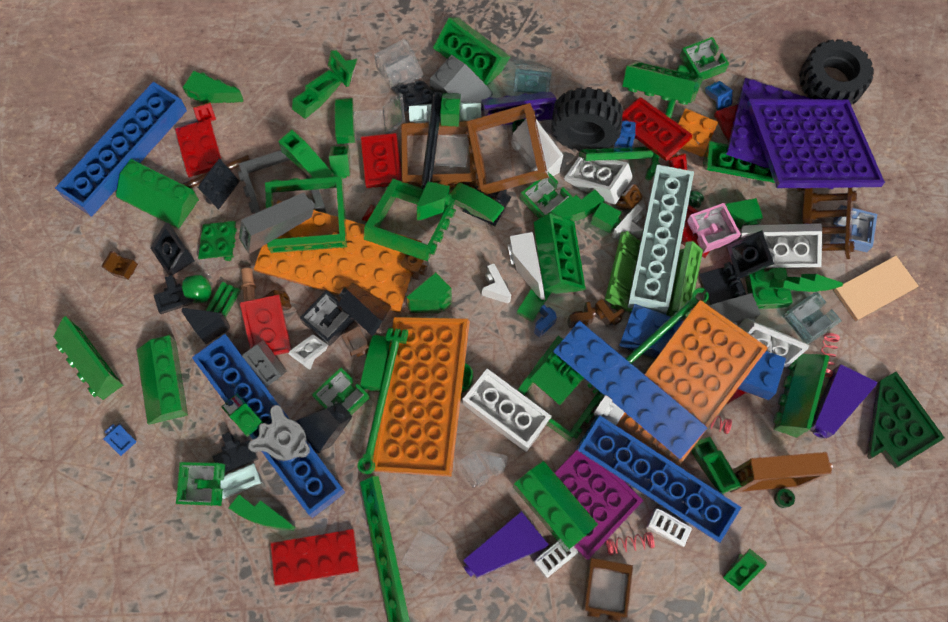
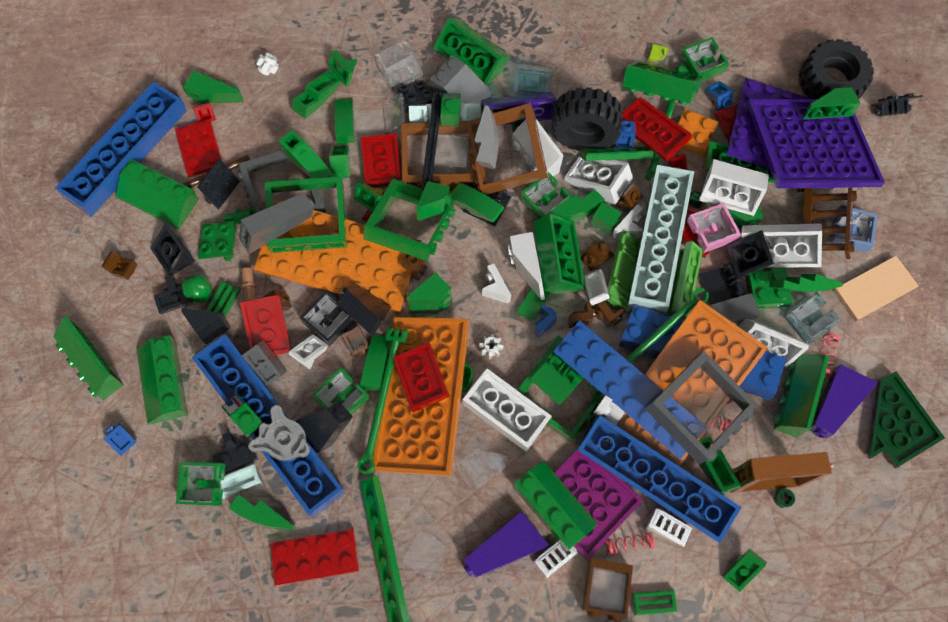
none -> green axle [223,208,257,224]
none -> white gear [256,53,279,75]
none -> green slope [353,181,385,212]
none -> red plate [393,342,450,413]
none -> light grey slope [475,106,499,169]
none -> white gear [479,334,504,360]
none -> reddish brown bracket [581,241,614,271]
none -> white tile [584,269,610,305]
none -> green tile [632,590,678,615]
none -> dark grey window [645,351,758,464]
none -> lime tile [648,44,669,62]
none -> white slope [699,159,769,216]
none -> green slope [803,87,861,119]
none -> black hinge [871,93,923,117]

